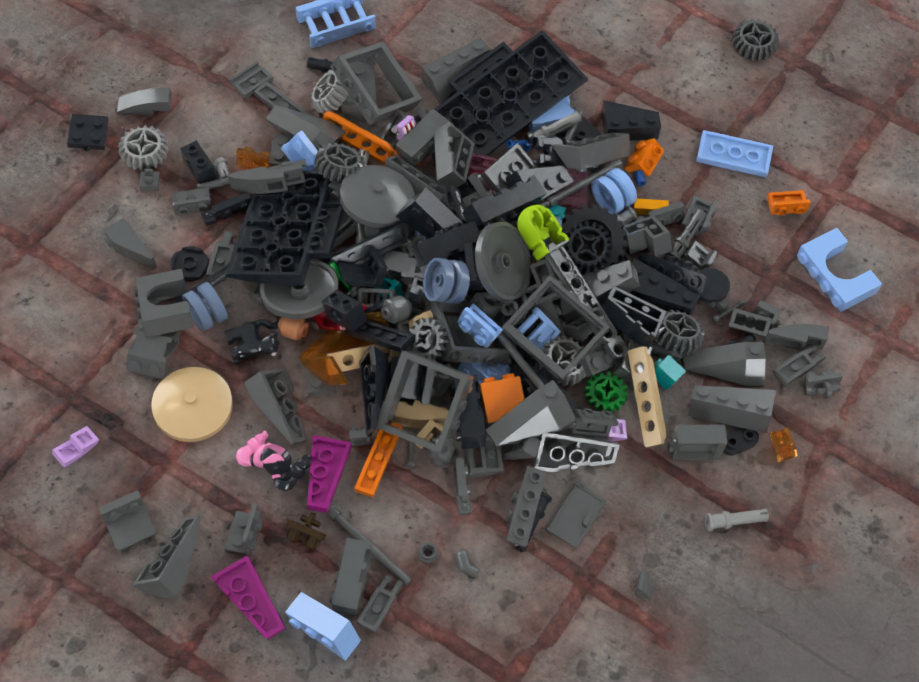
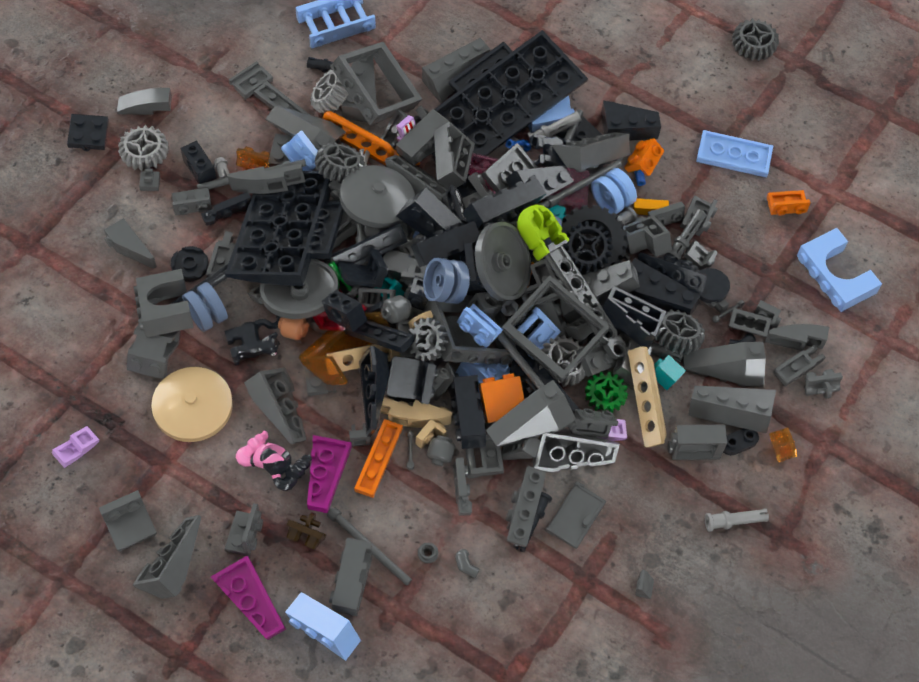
dark grey hinge [357,574,403,634] -> none
dark grey window [377,351,474,453] -> none

